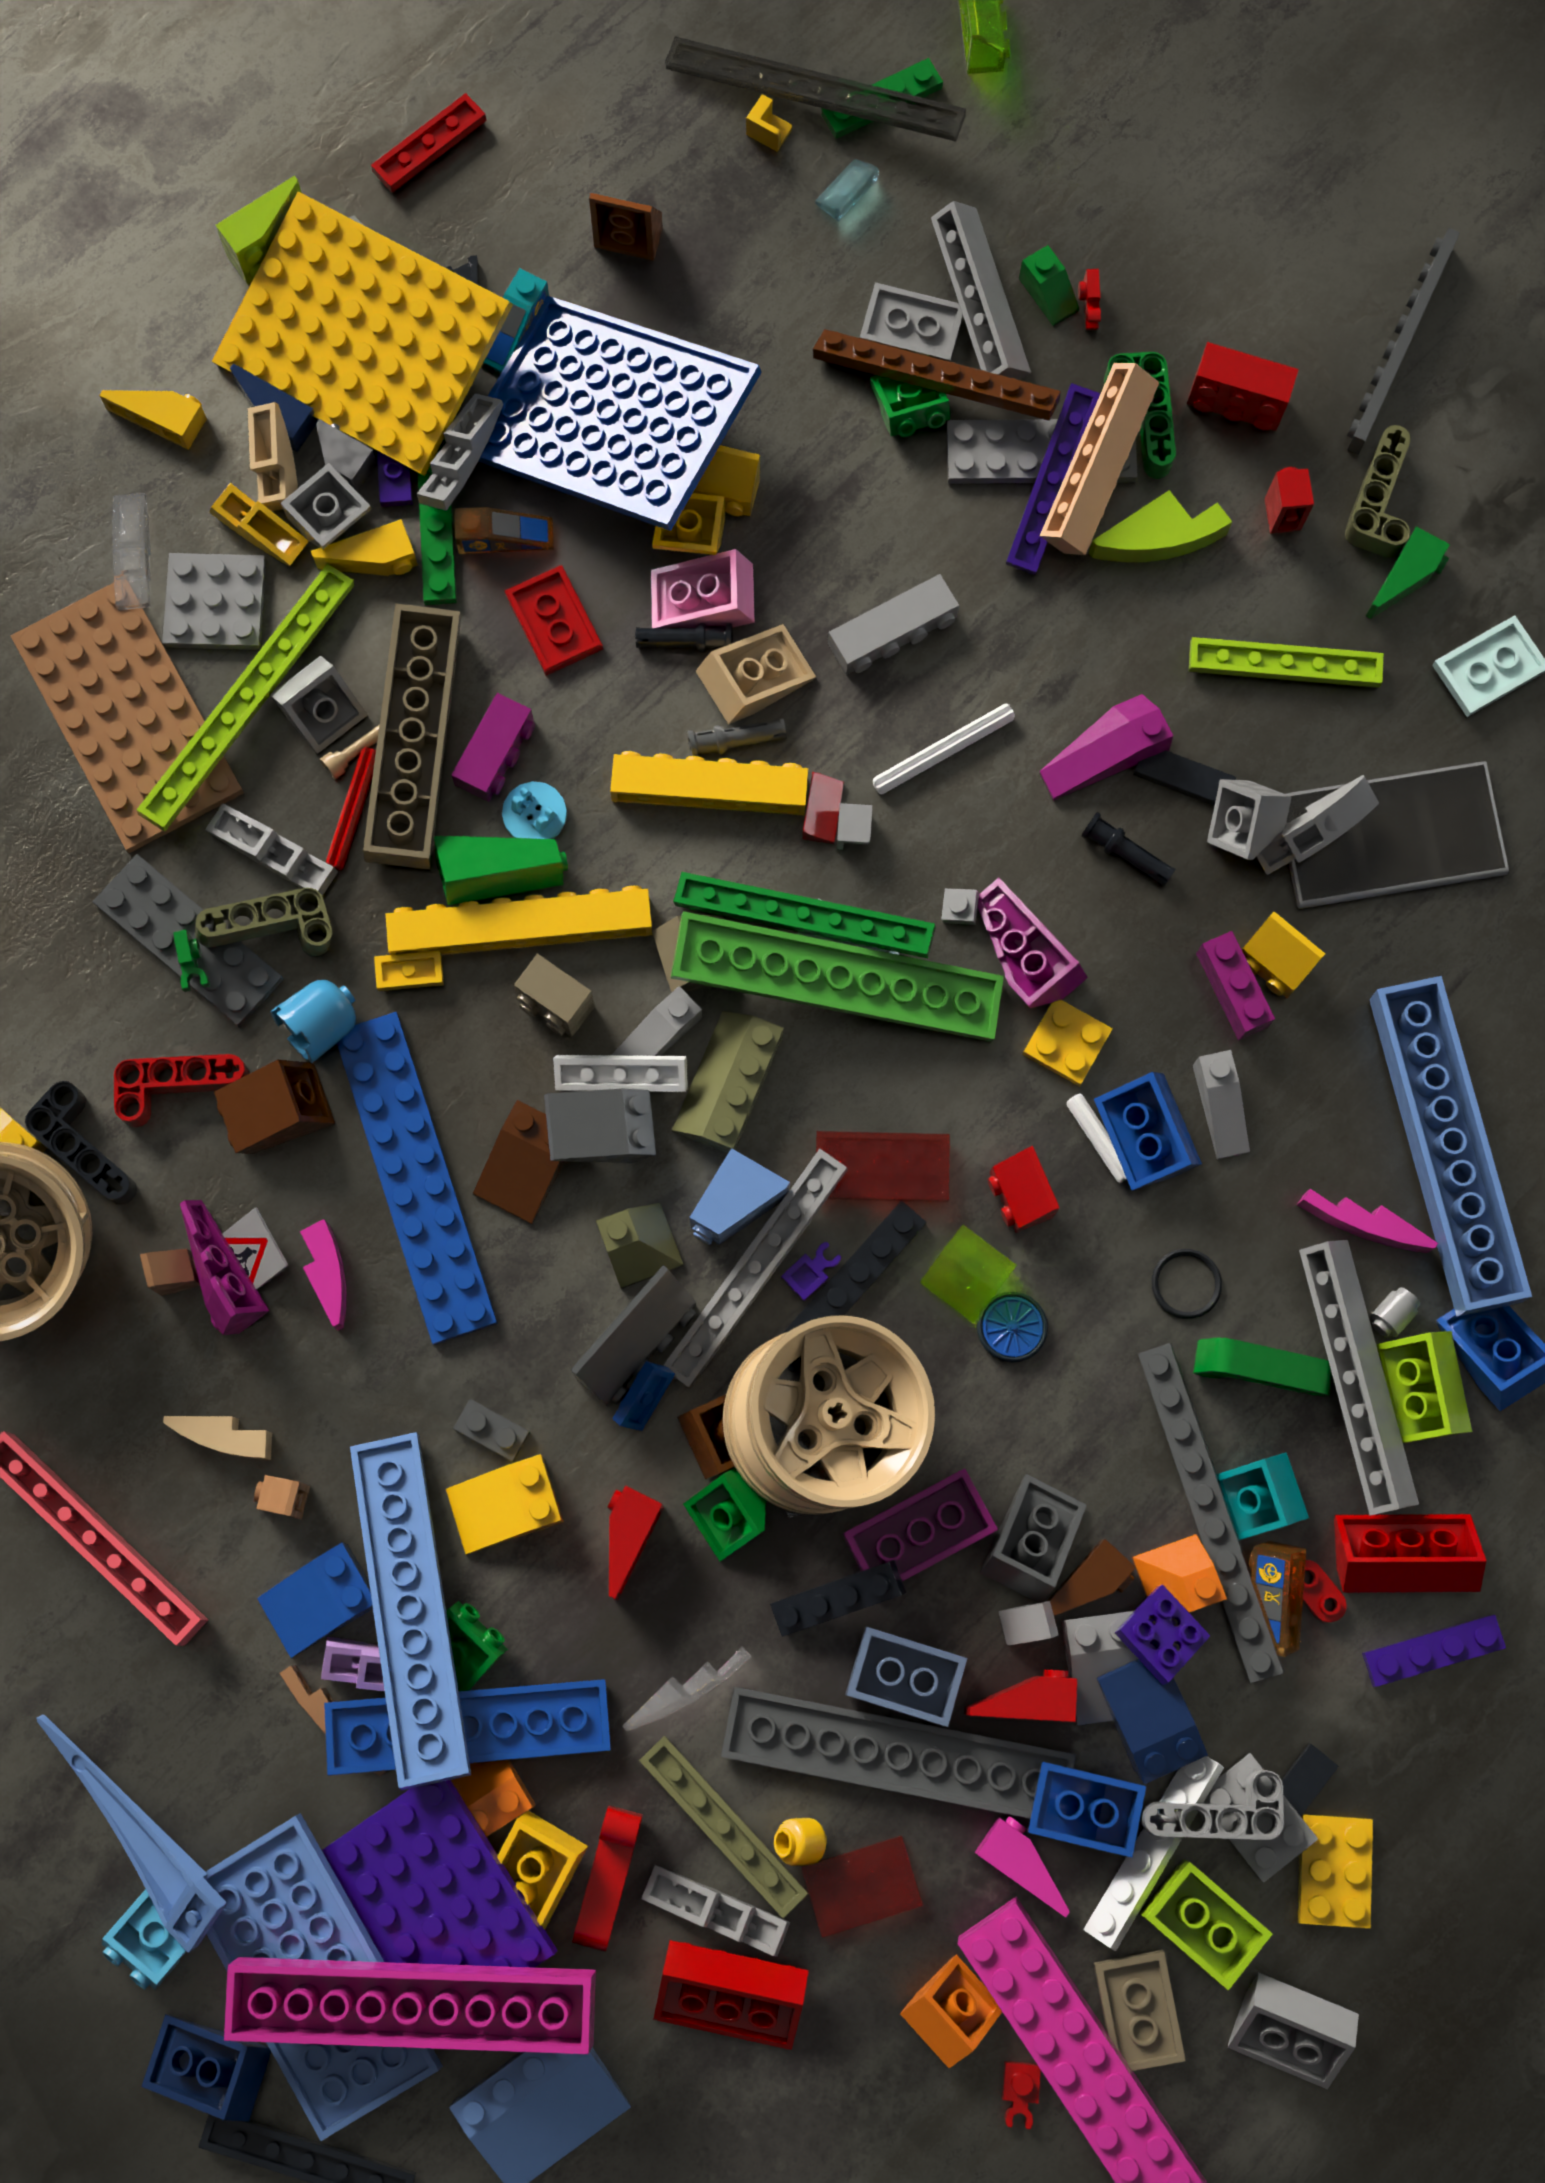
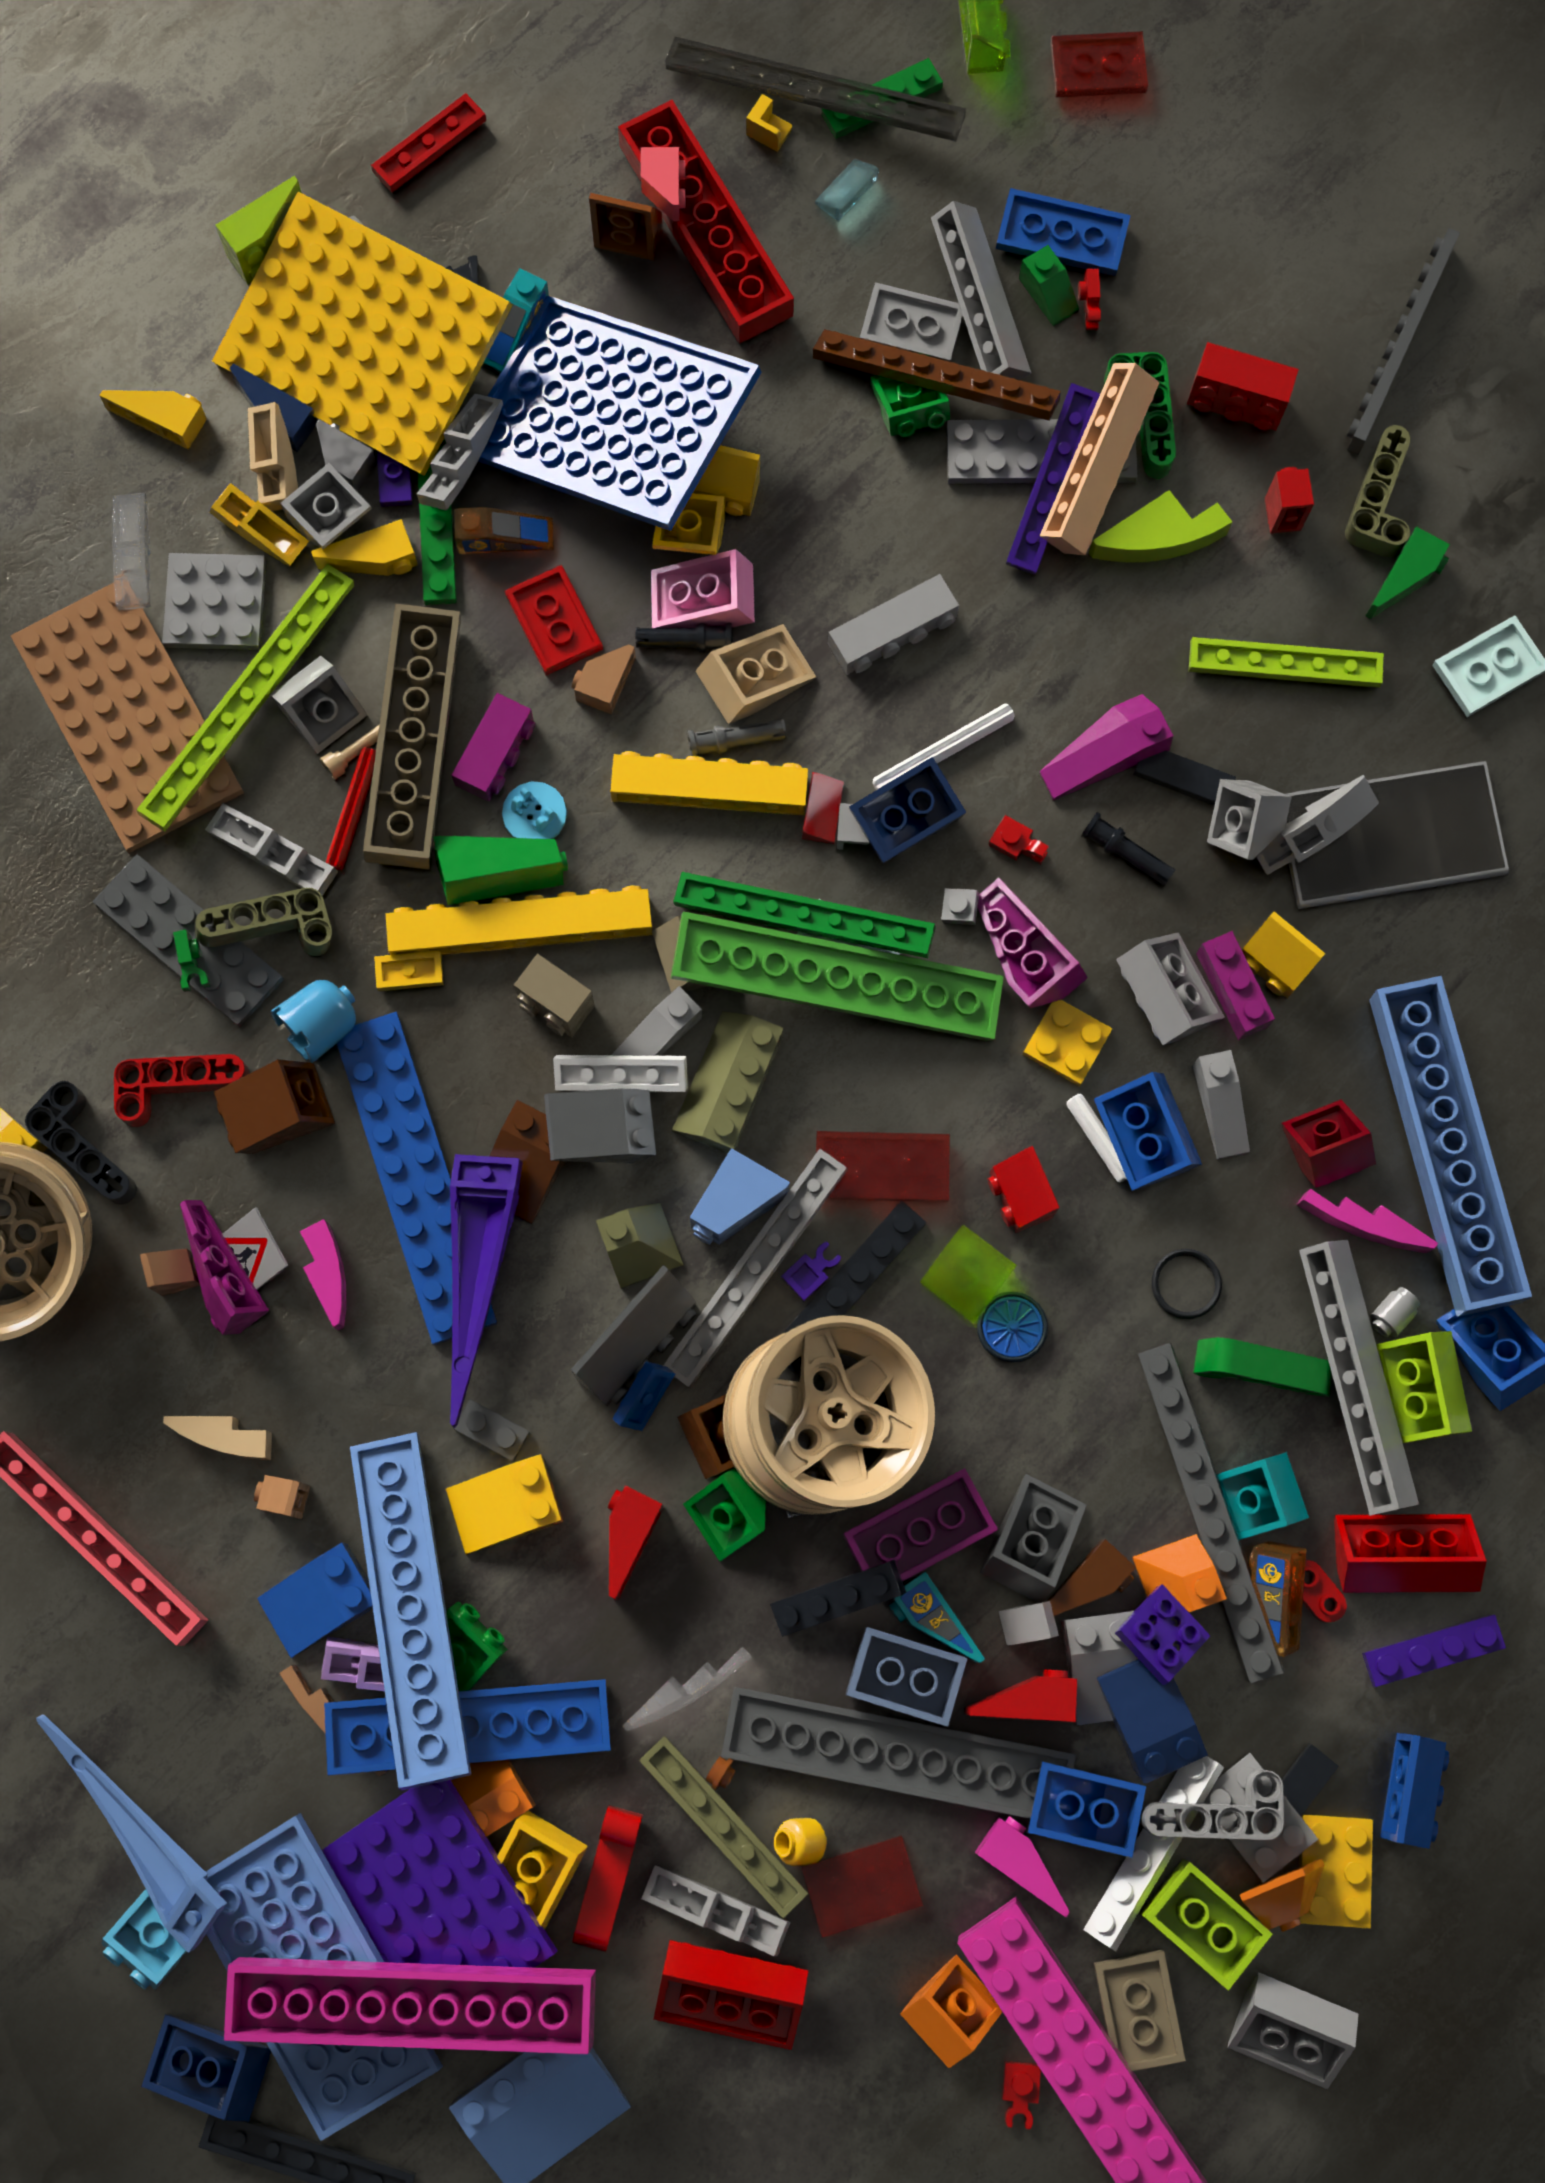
none -> dark purple plate [450,1154,523,1428]
none -> medium nougat slope [572,644,636,714]
none -> red brick [618,100,794,344]
none -> coral slope [641,147,686,221]
none -> dark orange plate [706,1756,736,1791]
none -> dark blue slope [849,757,966,863]
none -> slope [889,1572,985,1663]
none -> red plate [989,815,1049,865]
none -> blue plate [996,188,1131,276]
none -> clear red plate [1050,31,1148,98]
none -> light grey slope [1116,933,1225,1045]
none -> orange slope [1240,1858,1324,1932]
none -> dark red slope [1281,1099,1376,1188]
none -> blue slope [1380,1733,1449,1849]

